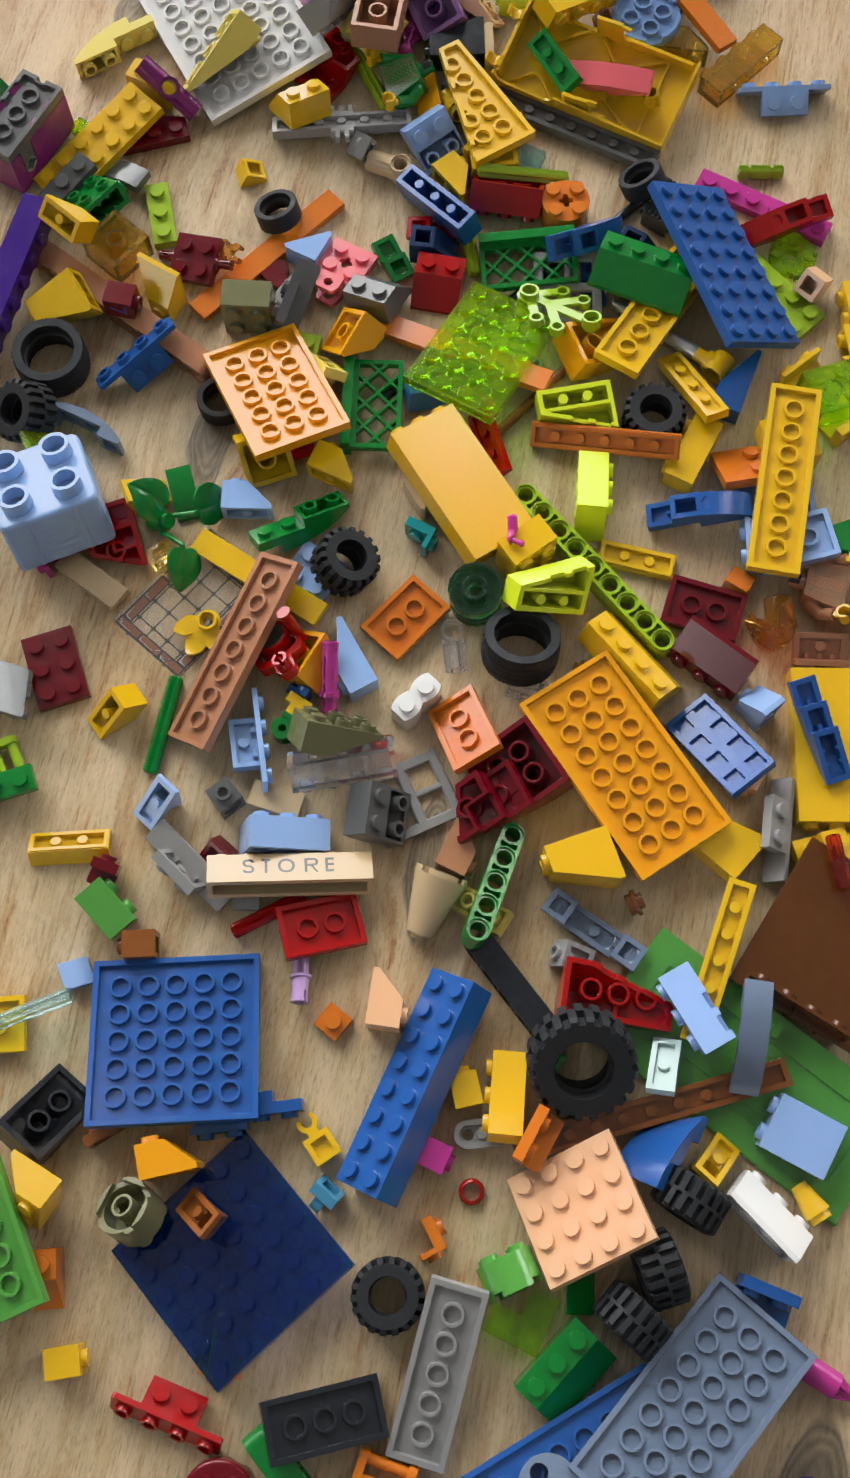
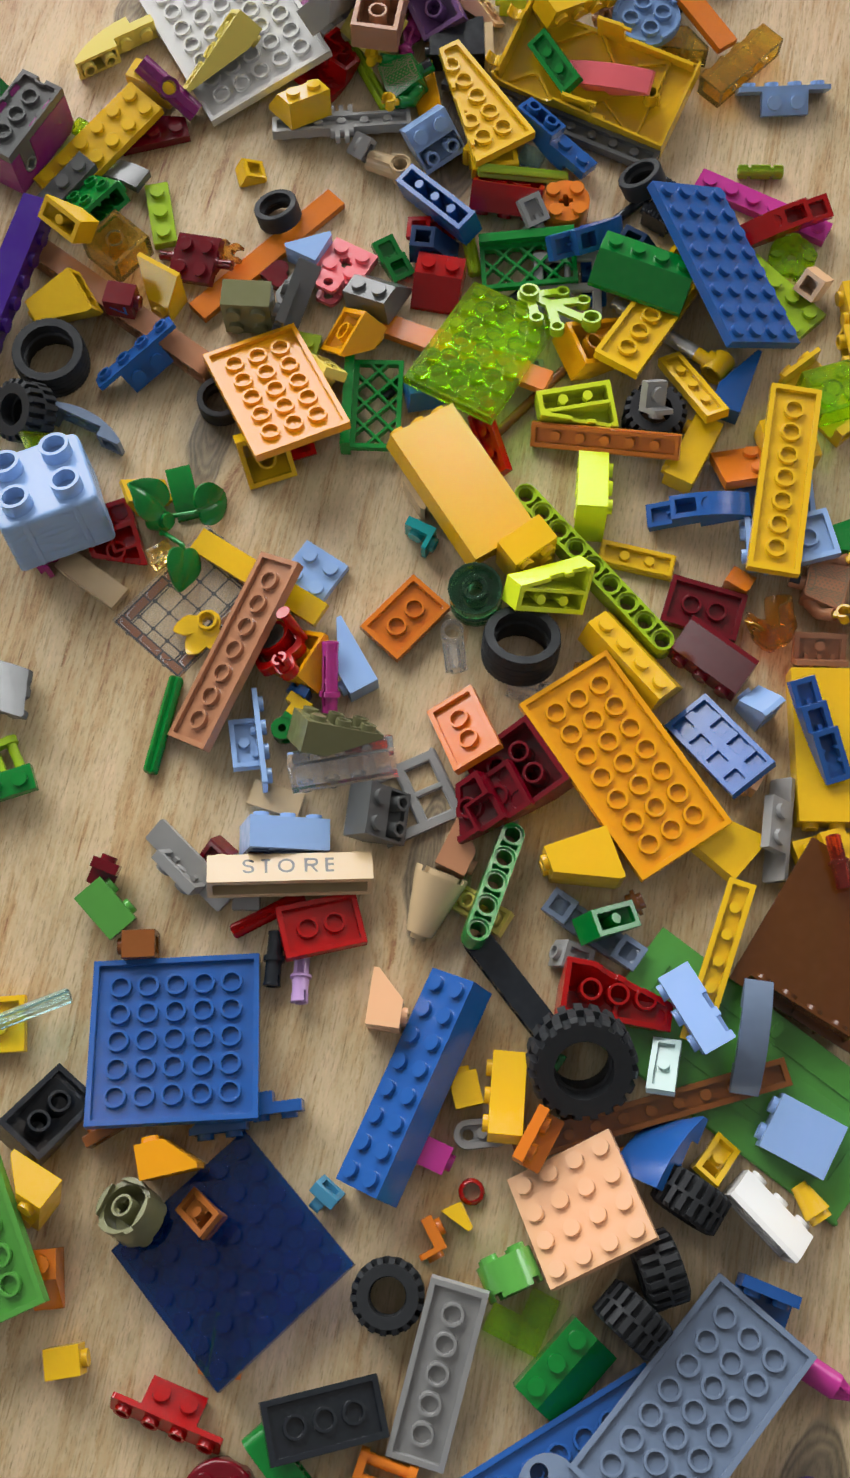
dark red plate [21,625,92,713] -> none
yellow slope [27,829,112,866] -> none
light blue slope [57,956,93,992] -> none
yellow slope [87,683,148,740] -> none
light blue slope [133,774,182,831] -> none
dark grey brick [205,775,246,819] -> none
light blue slope [220,478,274,520] -> none
green slope [248,491,350,552] -> none
yellow plate [296,1112,342,1167] -> none
yellow slope [306,440,354,494] -> none
black tyre [310,526,381,598] -> none
orange plate [314,1002,353,1042] -> none
white brick [391,673,441,730] -> none
yellow slope [432,150,469,204] -> none
yellow cone [439,89,461,123] -> none
dark pink piece [507,514,525,547] -> none
green slope [564,1272,595,1315] -> none
none -> black pin [263,930,285,988]
none -> yellow slope [441,1201,473,1231]
none -> light grey bracket [515,191,550,229]
none -> blue slope [517,97,598,180]
none -> green slope [572,899,642,946]
none -> light grey bracket [639,379,674,419]

